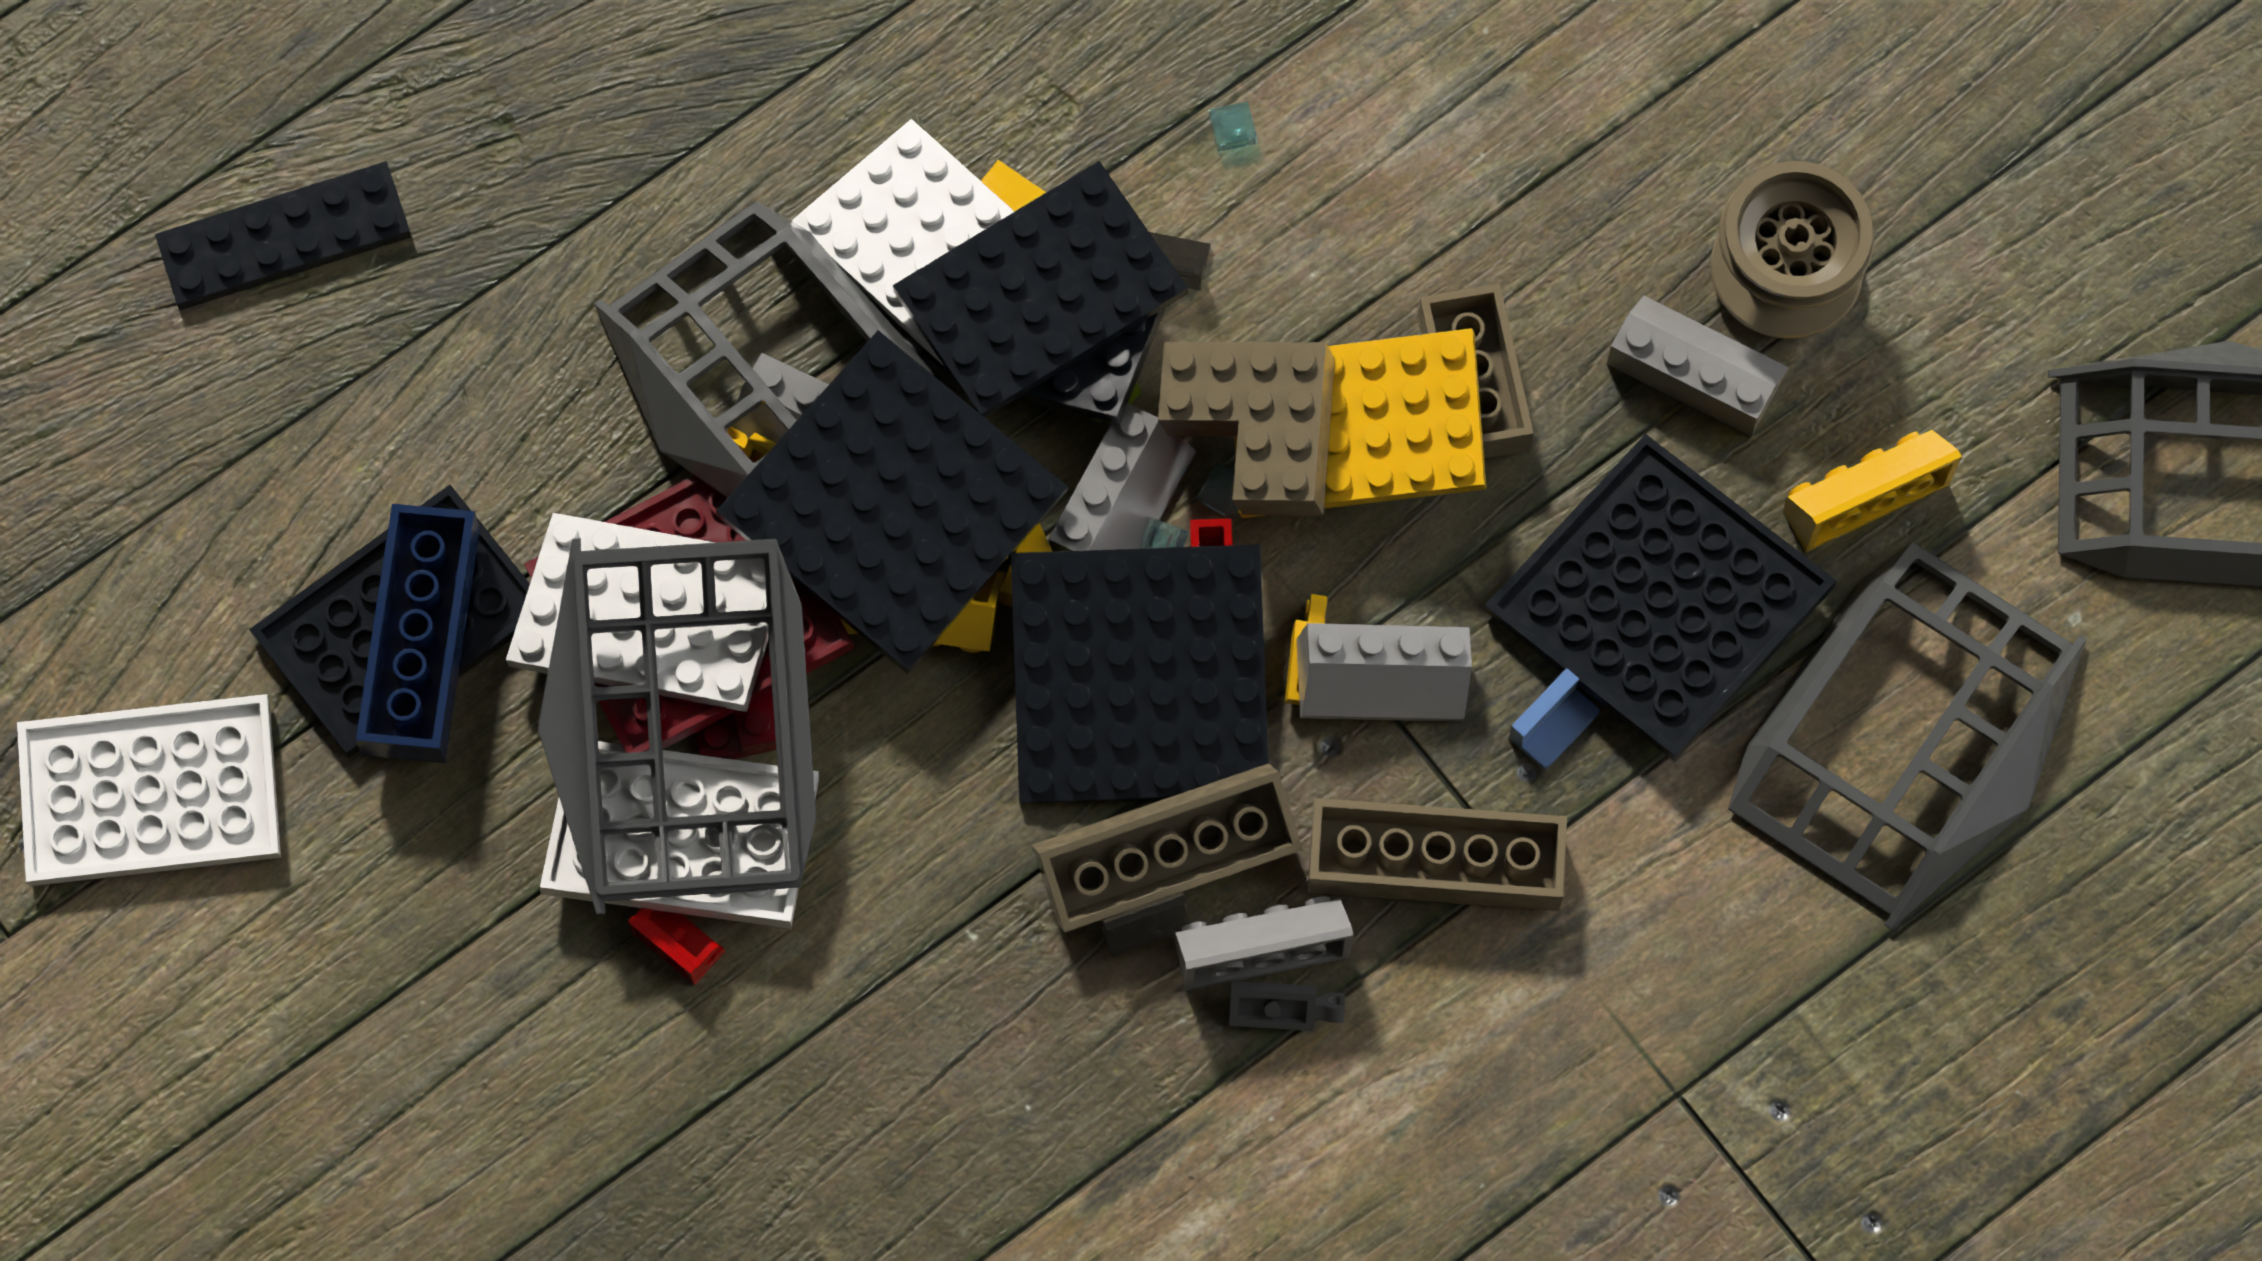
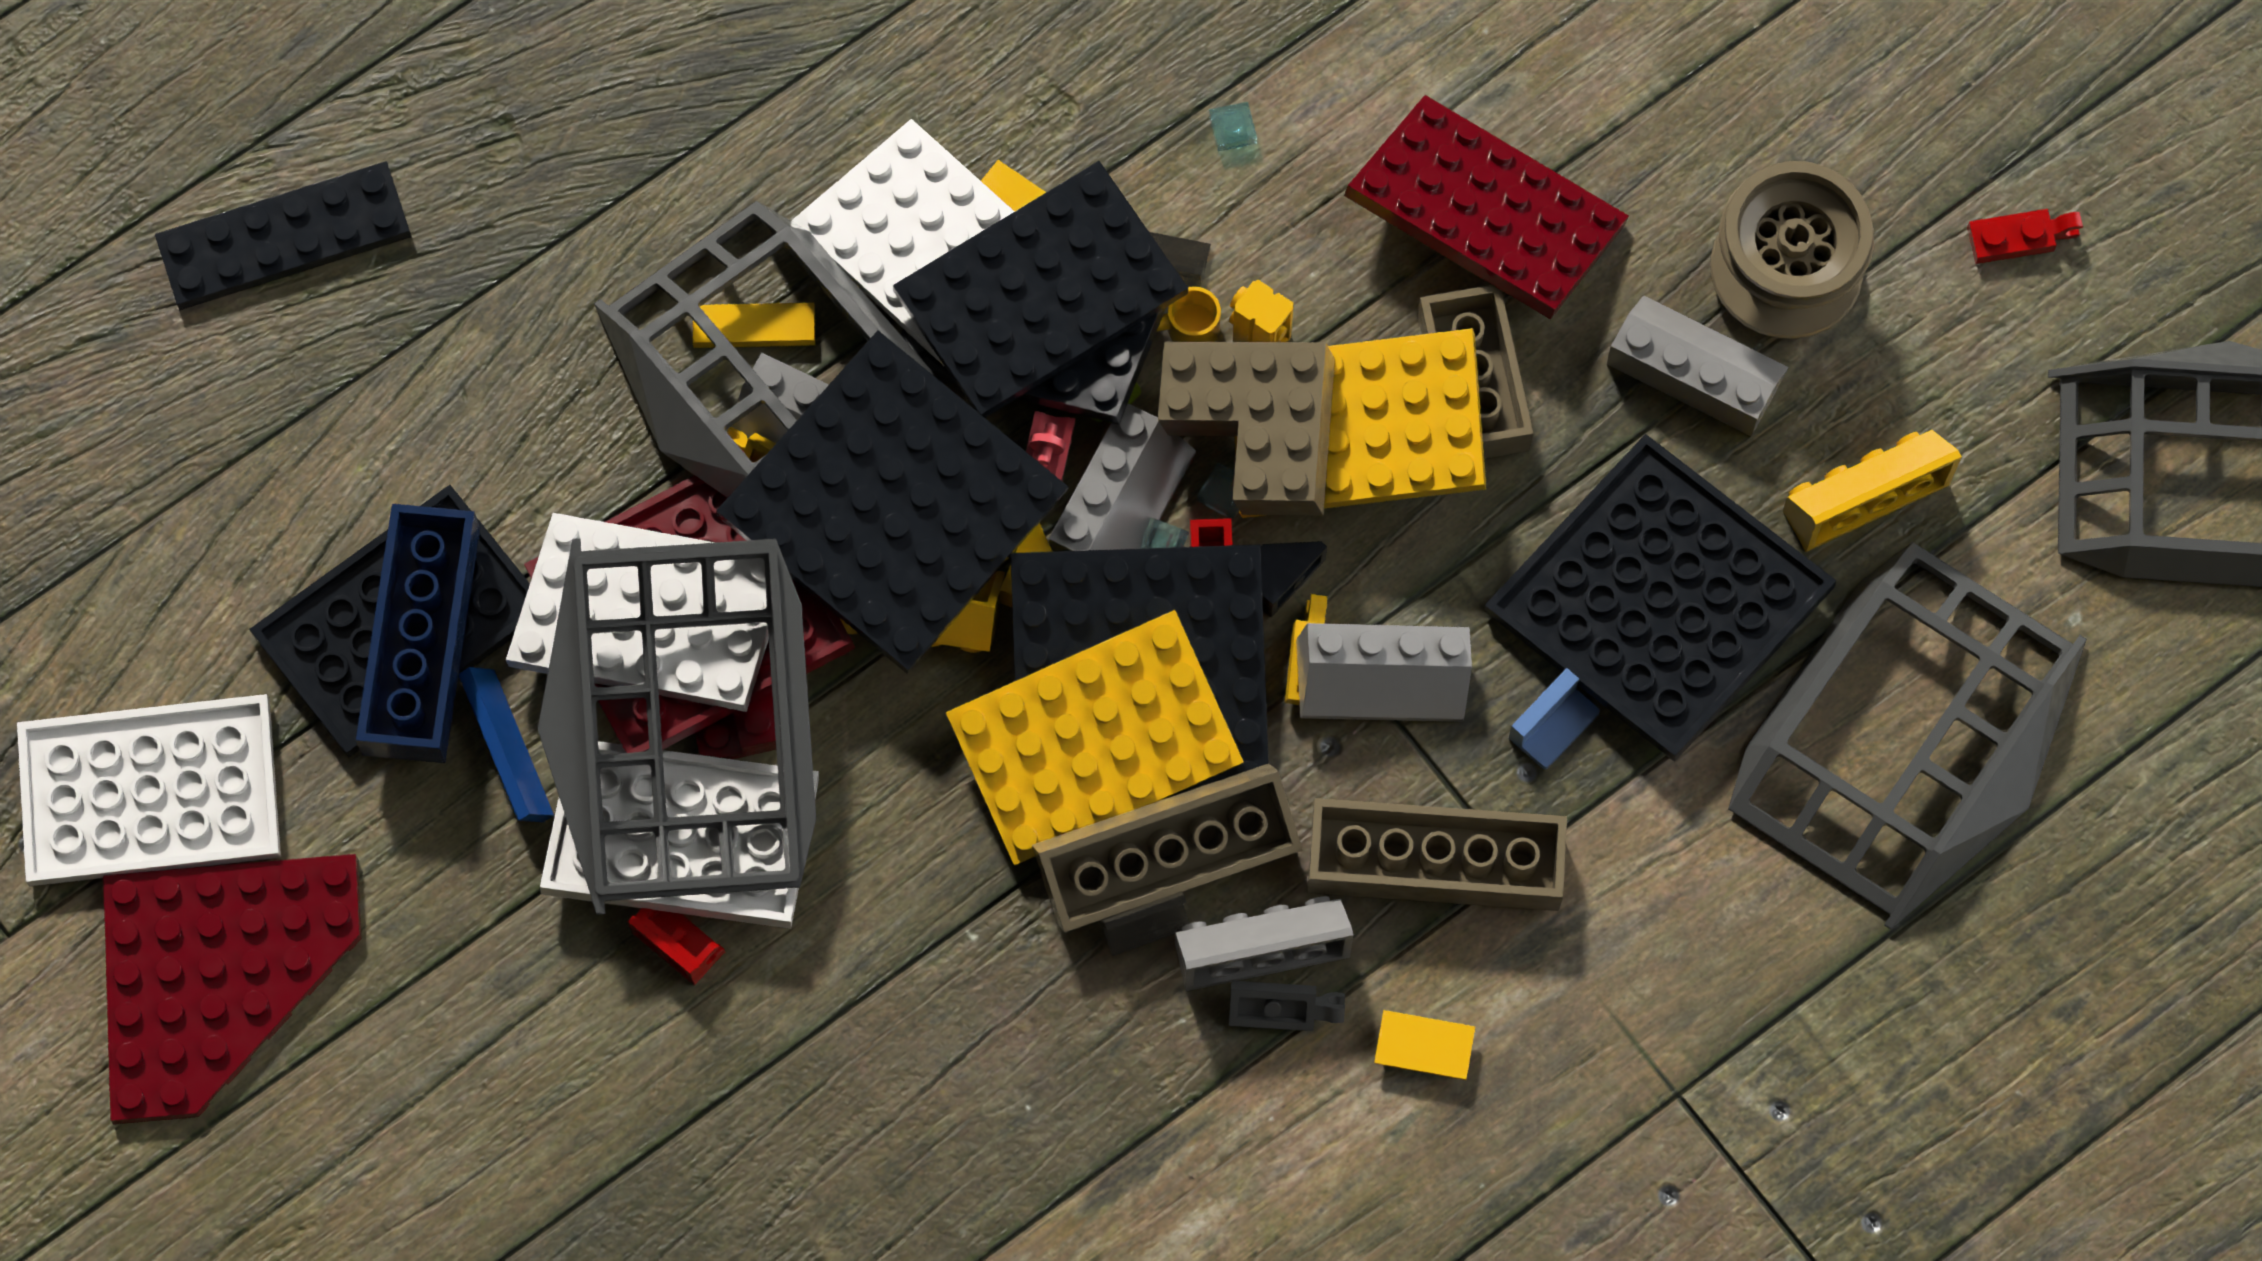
none -> dark red plate [103,854,362,1125]
none -> blue tile [459,667,554,822]
none -> yellow tile [693,303,815,348]
none -> yellow plate [946,610,1244,866]
none -> coral hips [1026,411,1075,481]
none -> yellow piece [1157,287,1221,342]
none -> yellow brick [1229,280,1294,342]
none -> black slope [1260,541,1327,618]
none -> dark red plate [1344,95,1629,320]
none -> yellow piece [1374,1010,1475,1080]
none -> red plate [1967,209,2083,264]

